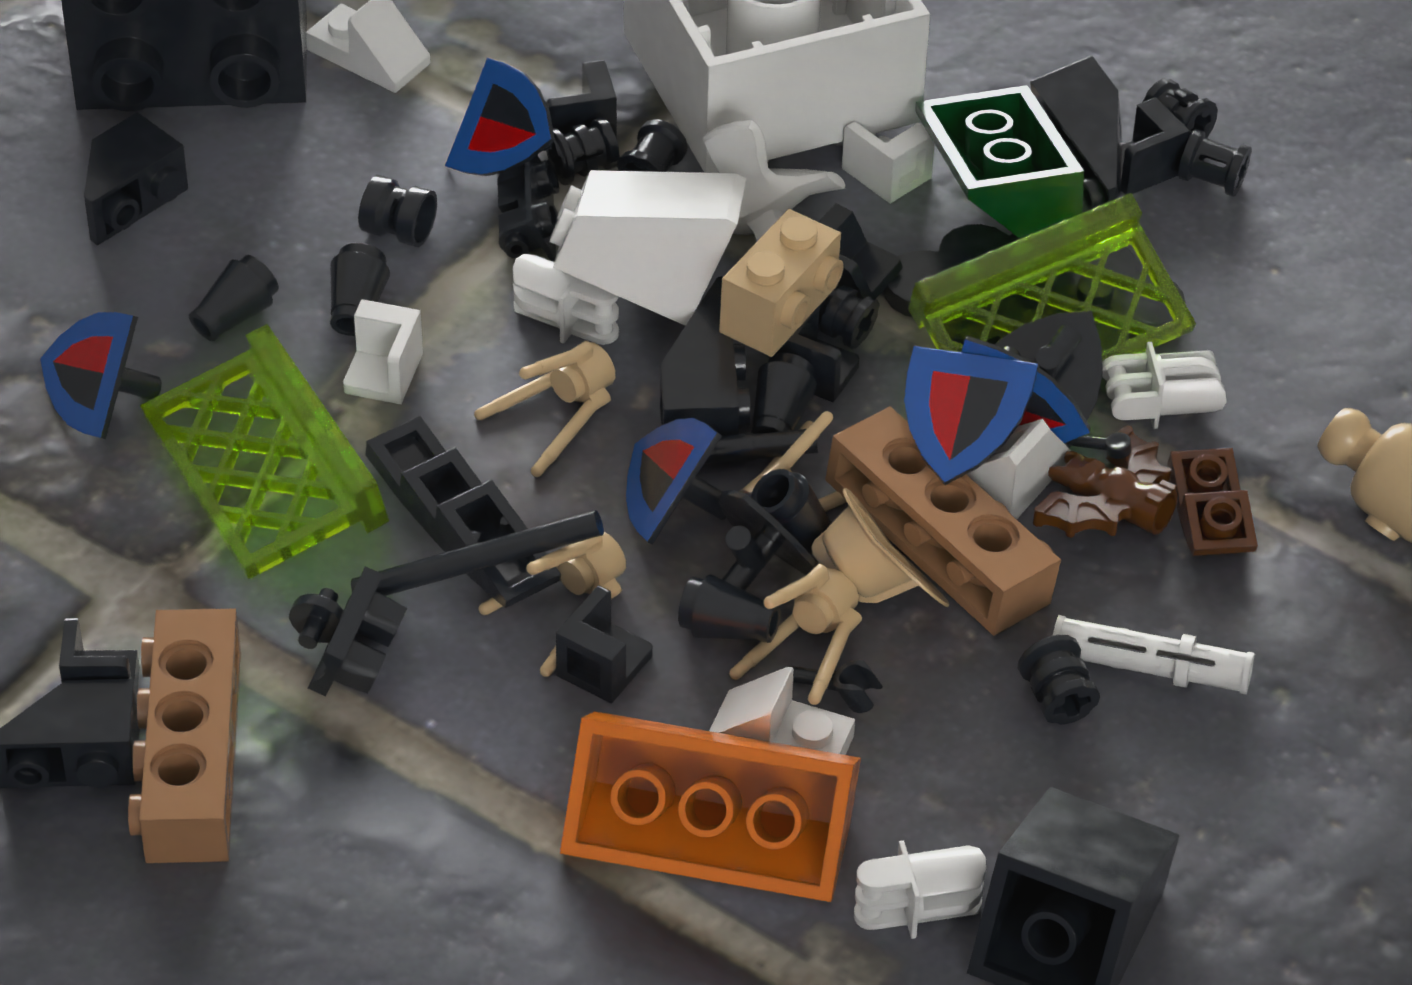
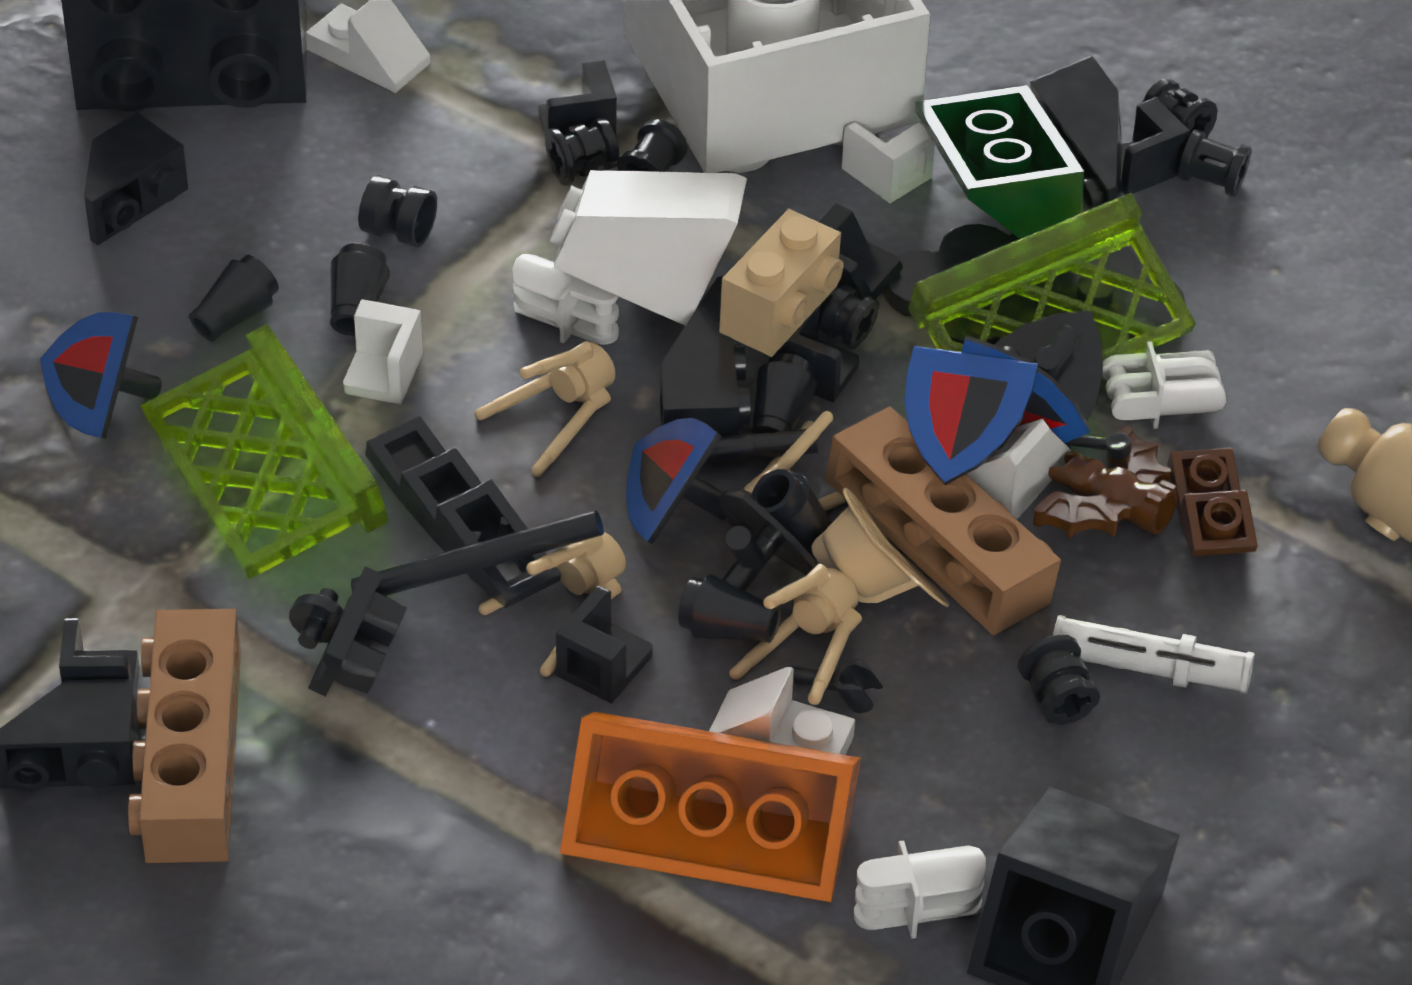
shield [445,58,555,176] -> none
black hinge [497,155,560,261] -> none
white animal [699,120,845,241] -> none

